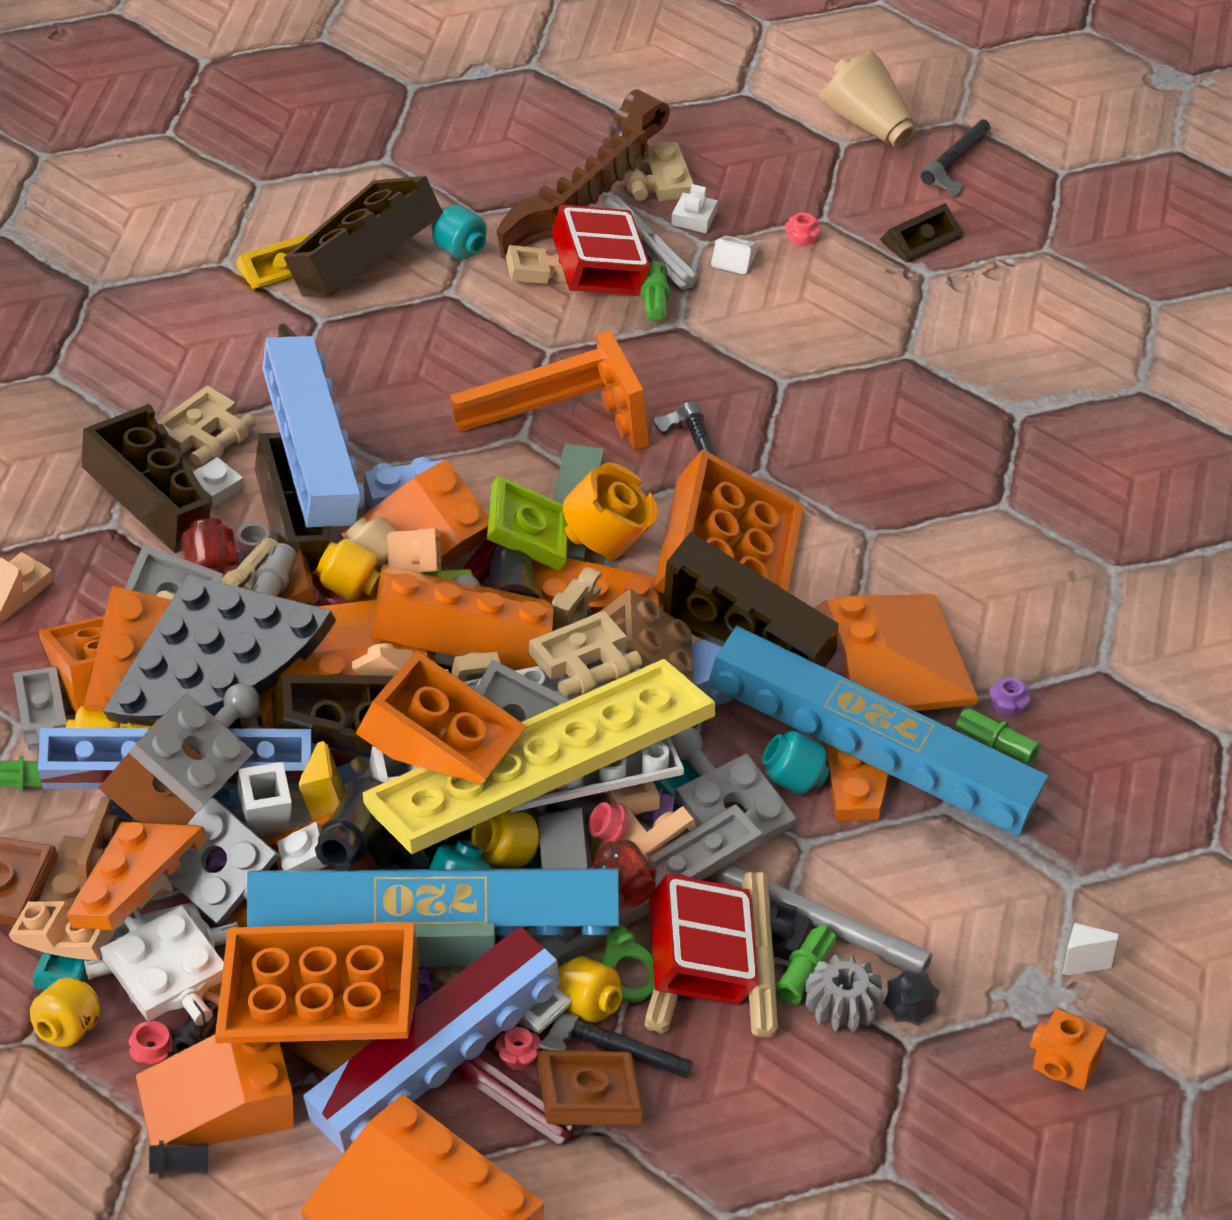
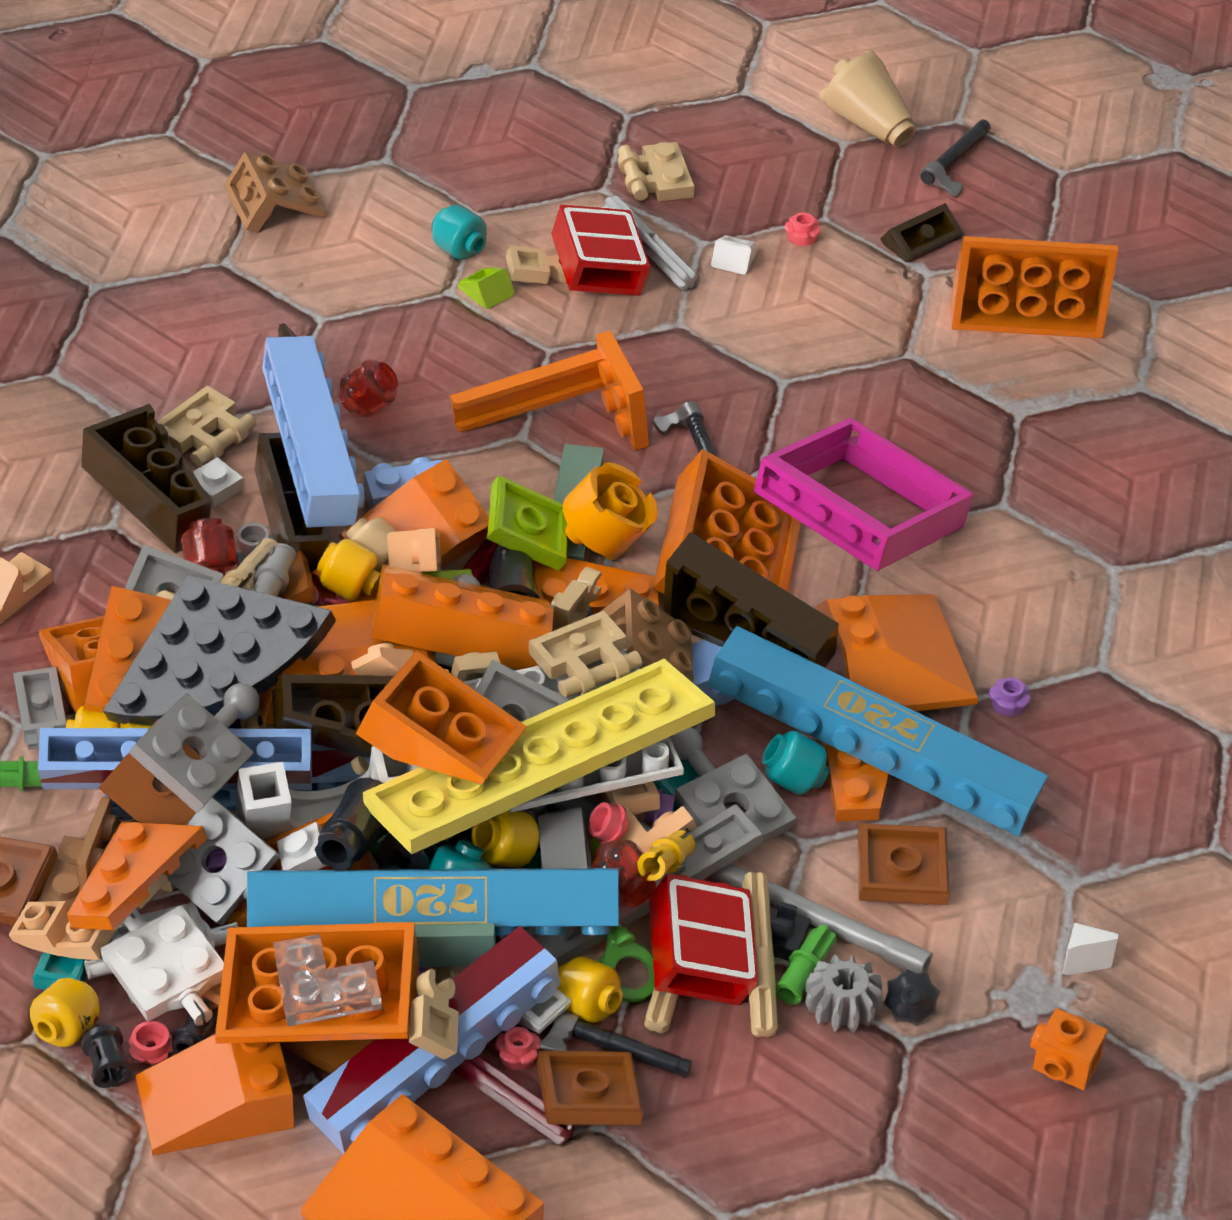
black pin [149,1140,208,1179] -> none
yellow slope [236,233,309,290] -> none
dark brown wedge [284,176,443,298] -> none
yellow slope [299,741,346,820] -> none
reddish brown piece [496,89,670,259] -> none
bright green axle [641,262,670,322] -> none
white tile [671,184,718,233] -> none
bright green axle [956,709,1041,766] -> none
none -> black bush [81,1025,134,1088]
none -> medium nougat bracket [224,151,327,233]
none -> clear plate [273,934,382,1027]
none -> clear red head [339,359,398,417]
none -> tan plate [409,969,459,1060]
none -> lime slope [457,267,515,309]
none -> yellow pin [637,830,695,881]
none -> dark pink window [753,417,974,571]
none -> dark orange plate [857,823,950,905]
none -> orange slope [951,236,1118,339]

